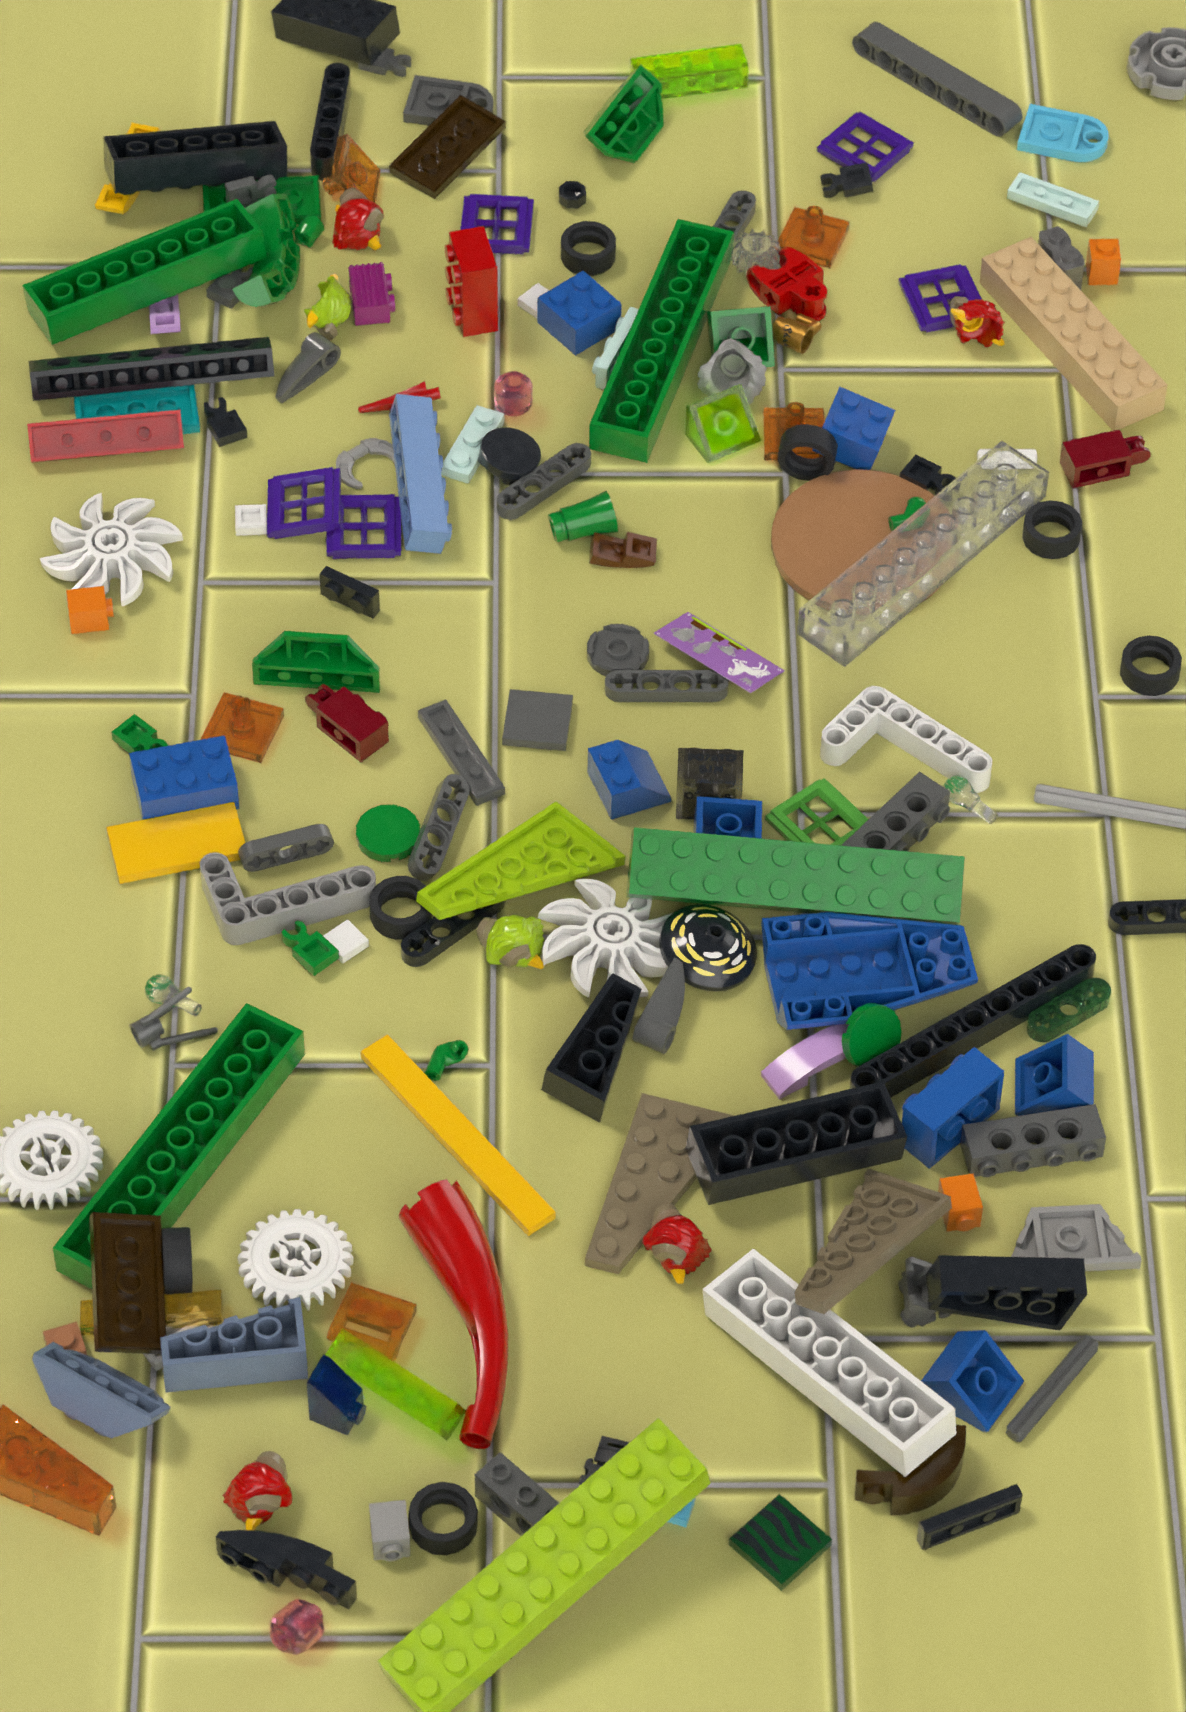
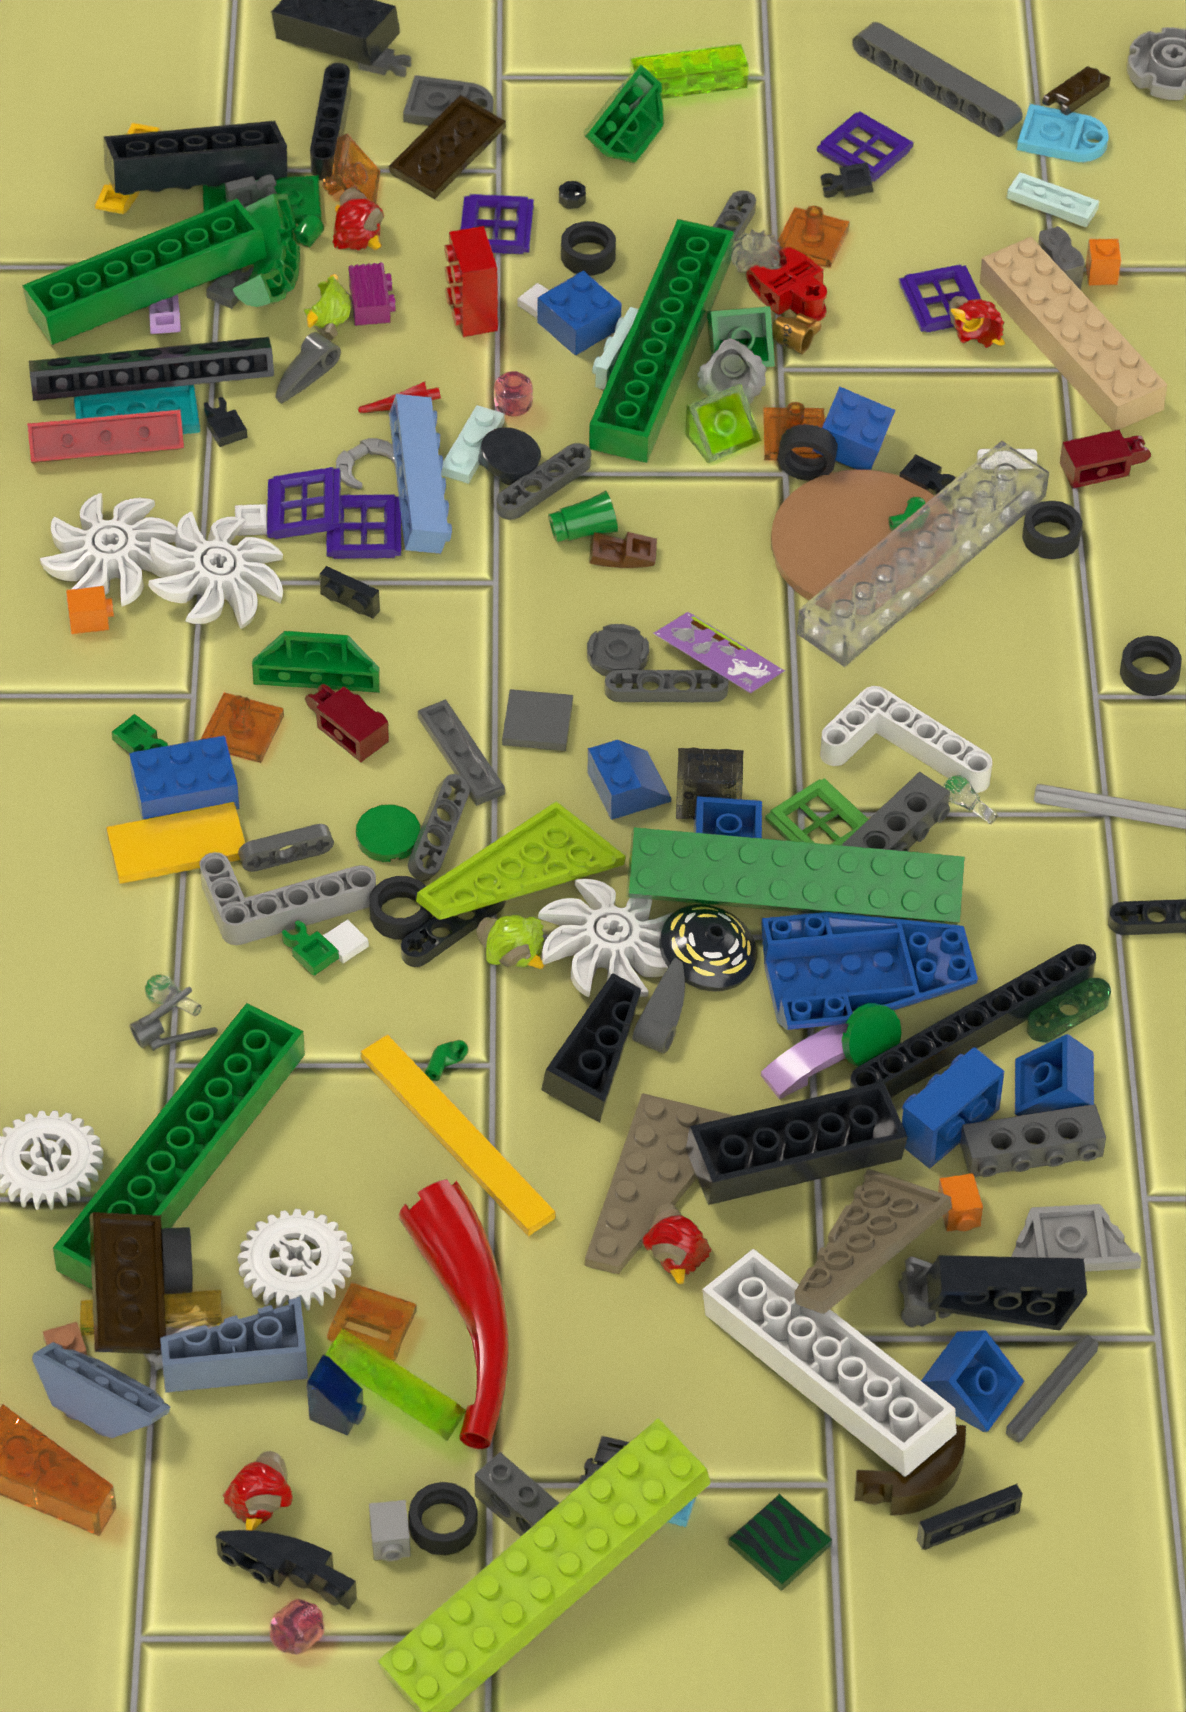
none -> white piece [148,512,283,629]
none -> dark brown hinge [1042,66,1111,116]

